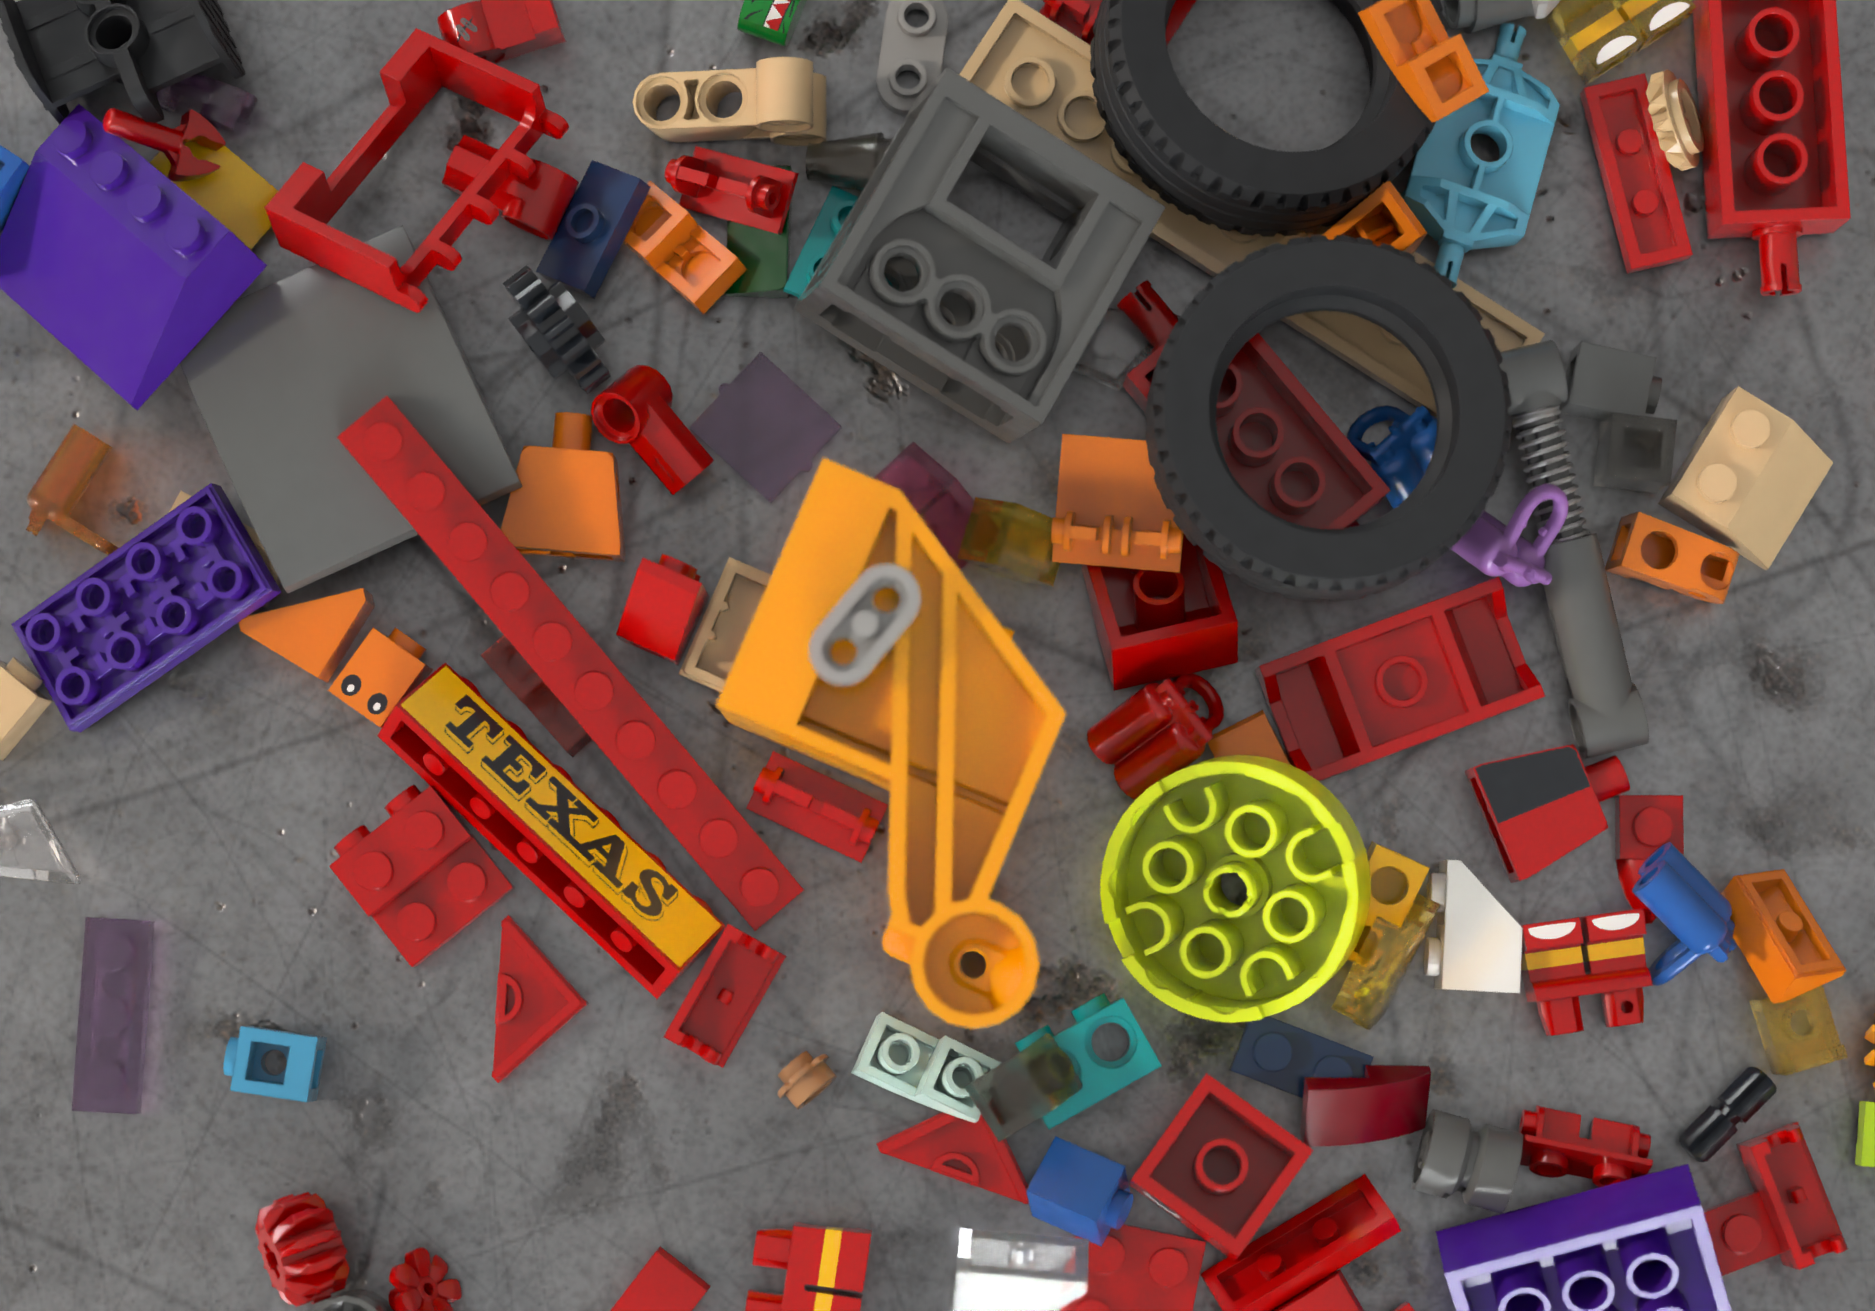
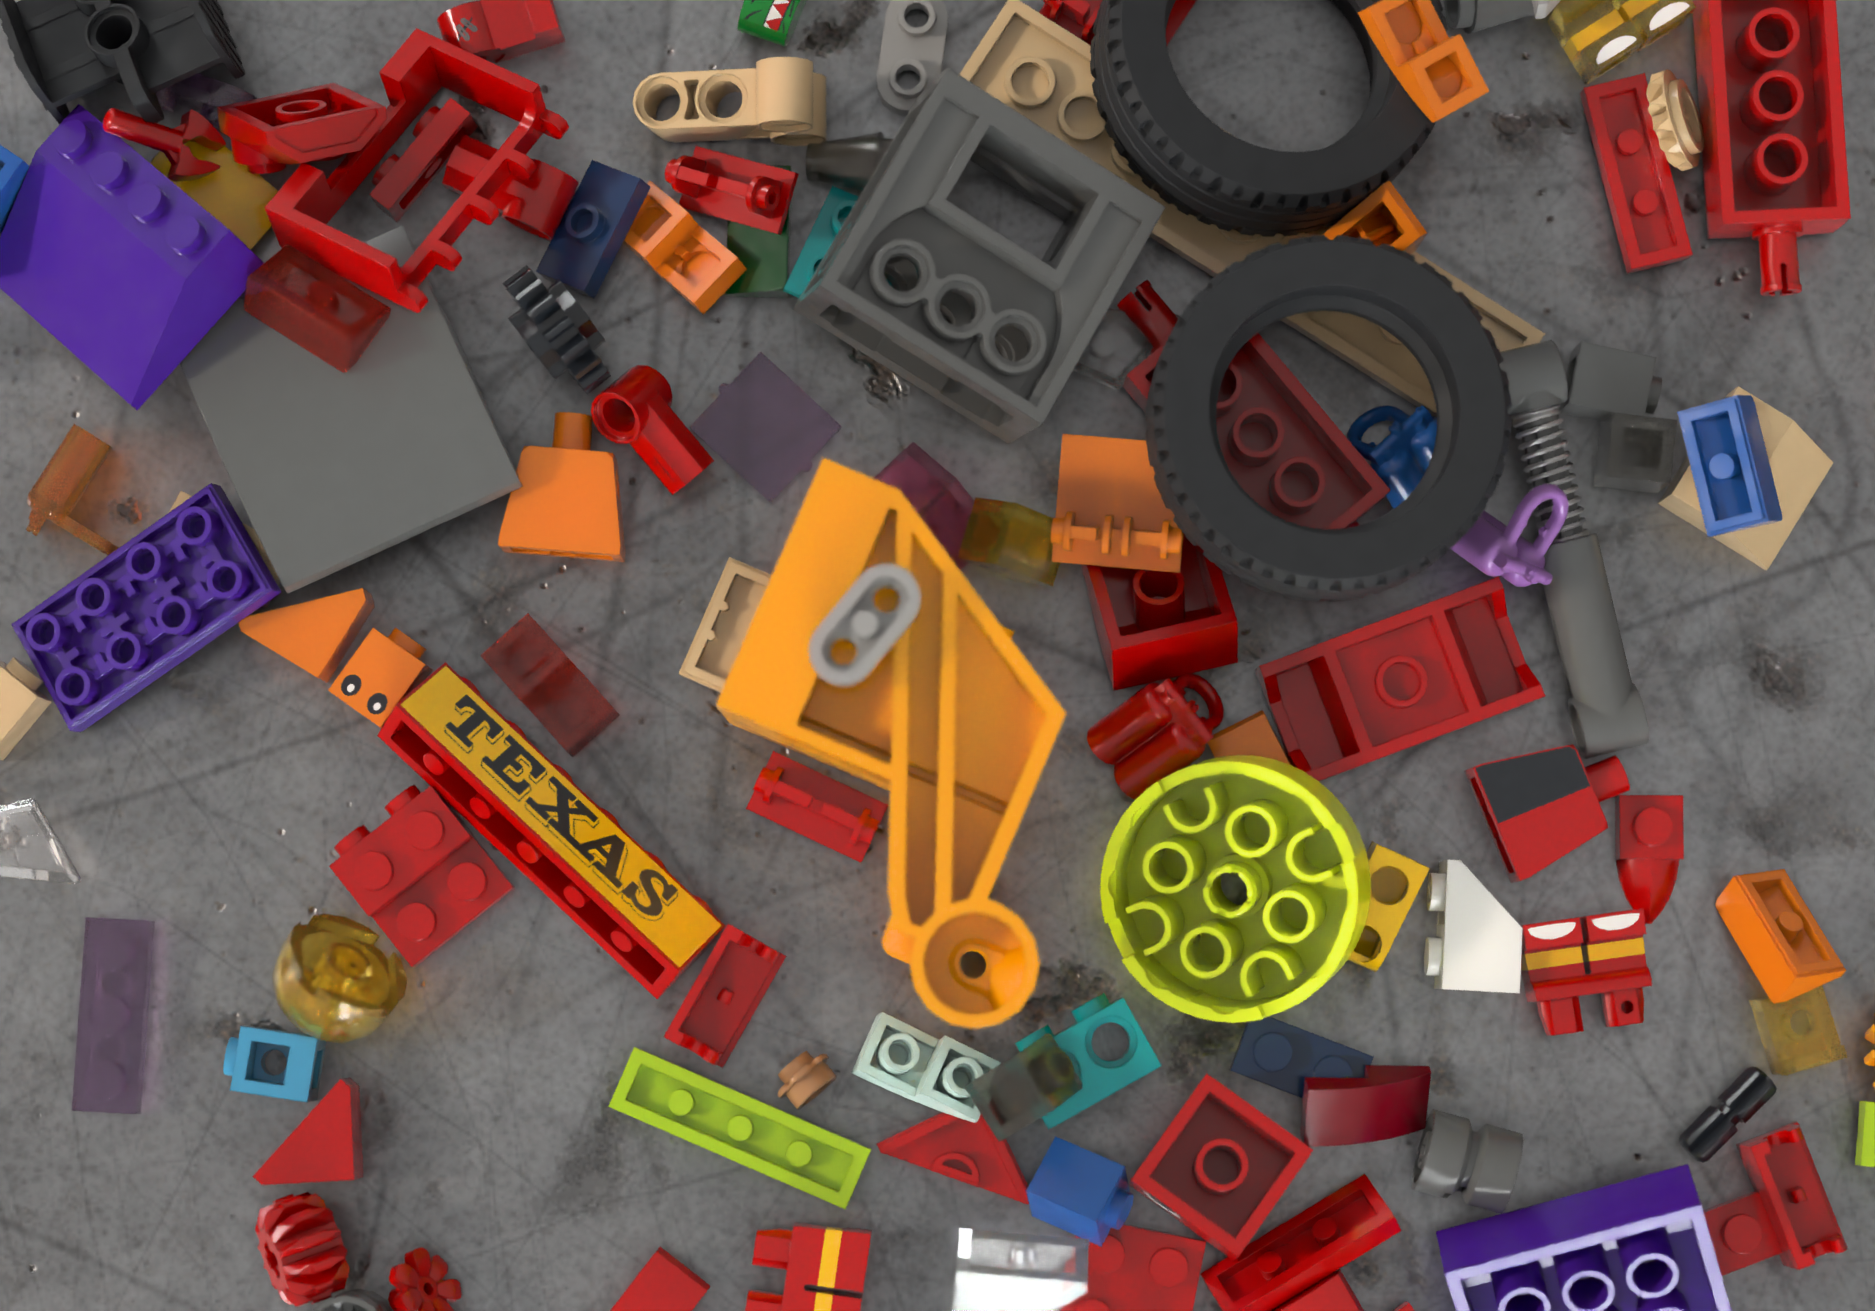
red plate [337,396,804,931] -> none
red tile [492,915,589,1083] -> none
red slope [616,554,709,666] -> none
clear yellow slope [1331,893,1441,1030] -> none
medium azure plate [1401,23,1560,288] -> none
red hinge [1518,1106,1653,1187] -> none
orange leg [1605,511,1740,604] -> none
blue piece [1632,842,1737,986] -> none
none -> red slope [217,83,387,174]
none -> clear red slope [244,244,391,373]
none -> red slope [253,1077,363,1185]
none -> clear yellow cylinder [272,913,408,1043]
none -> red plate [369,97,477,222]
none -> lime plate [608,1047,871,1210]
none -> blue slope [1677,395,1782,537]

